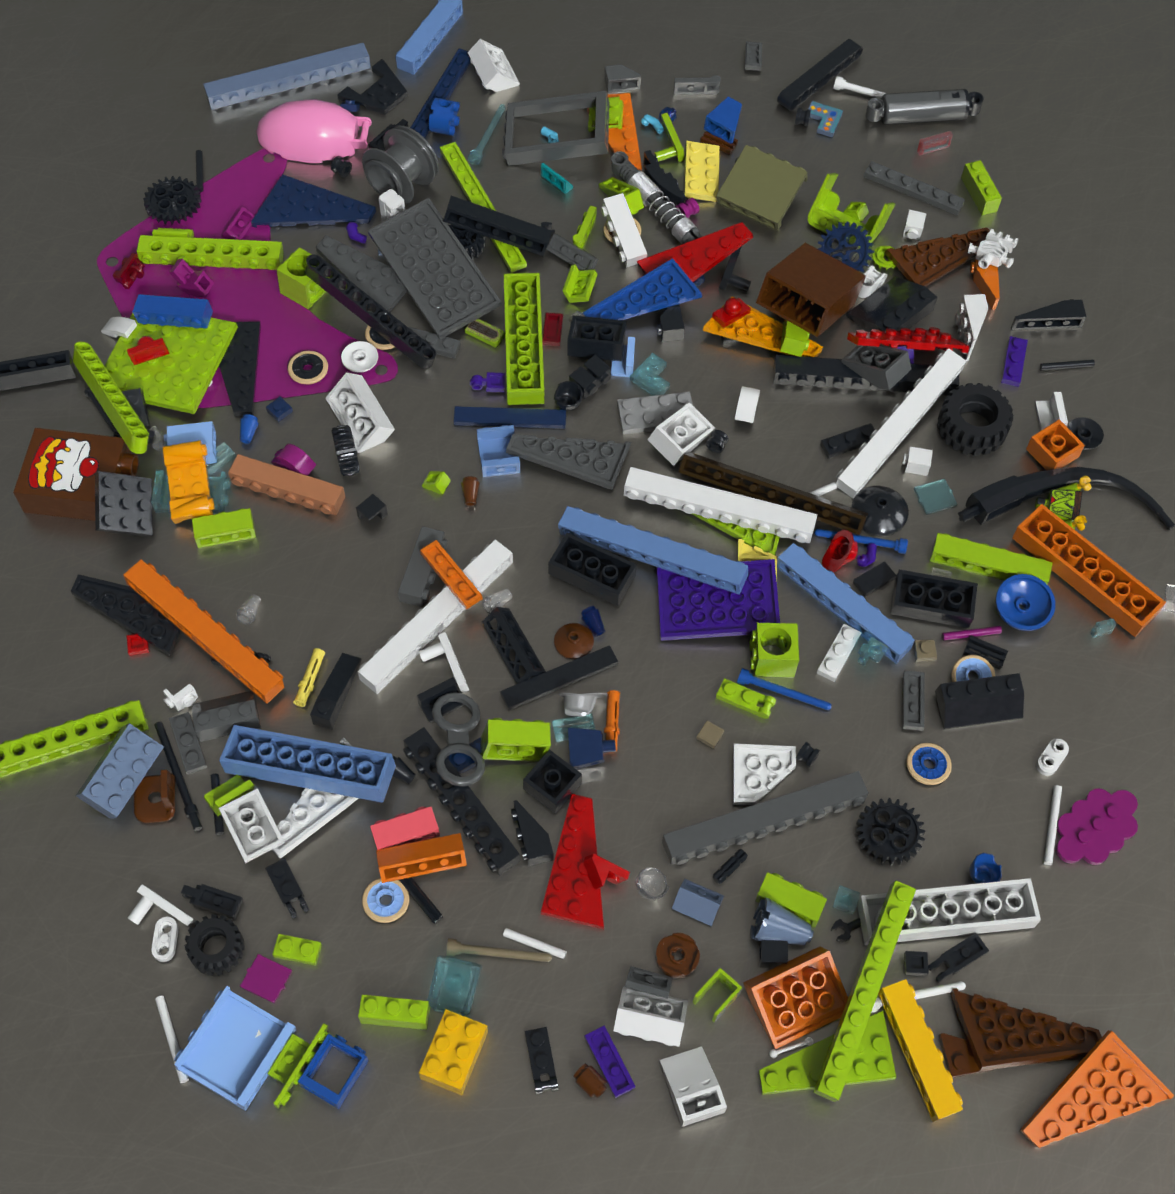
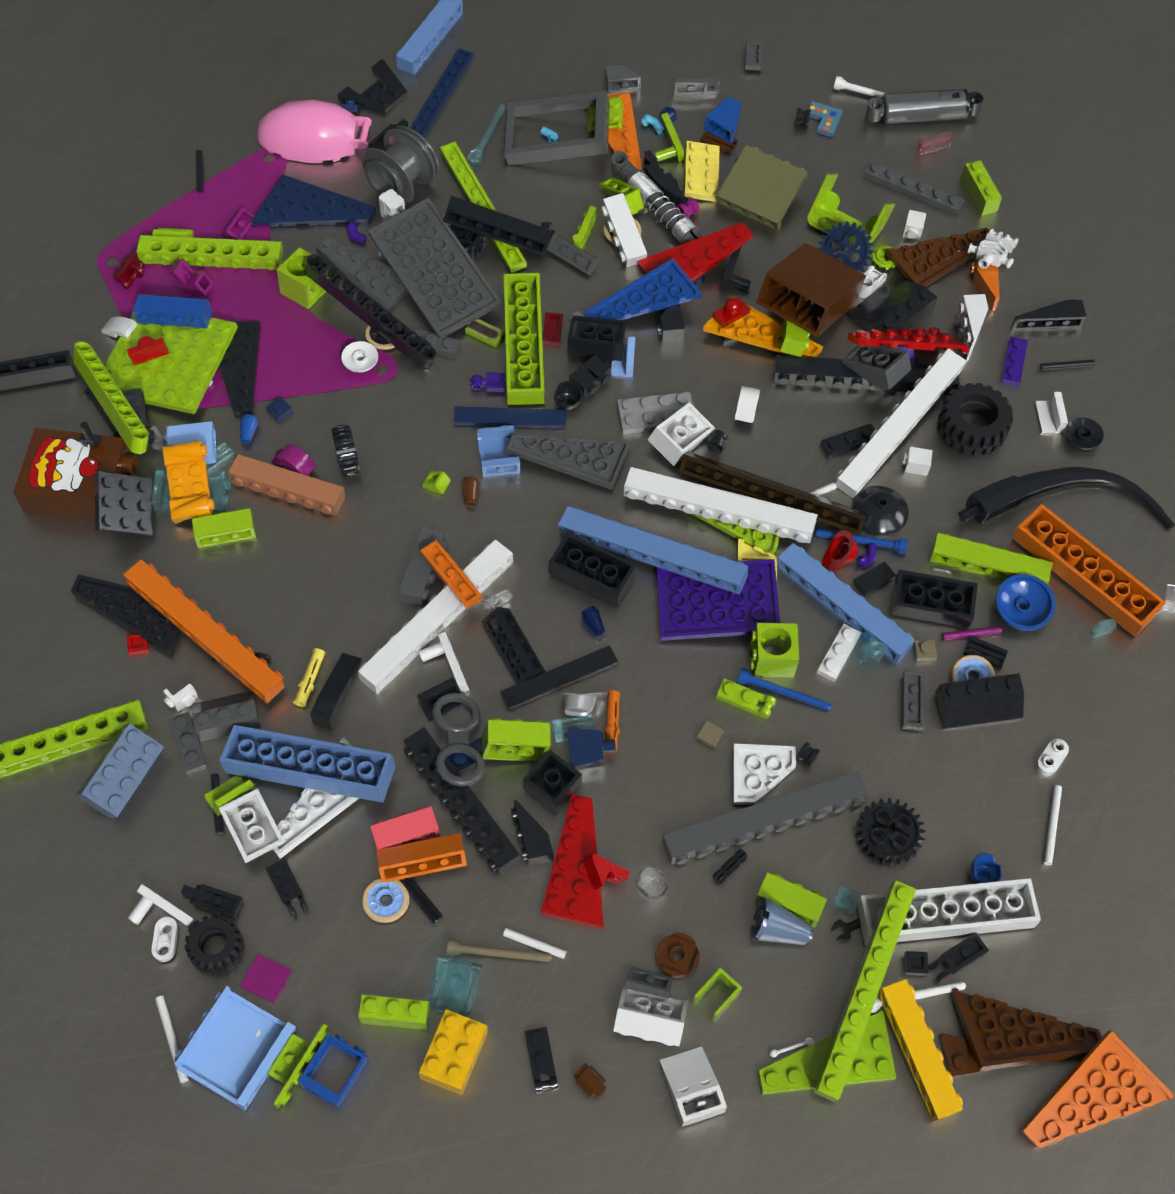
reddish brown piece [134,770,175,823] -> none
black gear [143,176,202,225] -> none
black bar [154,721,202,831] -> none
sand blue brick [203,43,371,110] -> none
clear cone [236,595,261,625] -> none
lime plate [272,934,322,966] -> none
wheel [288,351,328,384] -> none
white slope [326,372,395,453] -> none
black wheel [331,156,352,178] -> none
black panel [356,494,388,521] -> none
black cone [393,756,416,784] -> none
blue brick [429,98,460,136] -> none
white slope [468,39,520,92] -> none
teal slope [541,163,573,194] -> none
reddish brown dish [554,623,594,660] -> none
lime bracket [563,265,598,303] -> none
dark purple plate [584,1025,636,1099] -> none
clear light blue plate [630,353,670,396] -> none
sand blue panel [672,879,724,926] -> none
orange slope [743,946,848,1049] -> none
black panel [759,940,788,968] -> none
black beam [777,39,863,111] -> none
lime slope [843,202,869,222] -> none
wheel [906,743,952,785] -> none
clear light blue piece [914,479,957,515] -> none
orange brick [1026,419,1085,470] -> none
torso [1035,476,1092,531] -> none
magenta plate [1056,788,1138,865] -> none
none -> black bar [80,422,101,449]

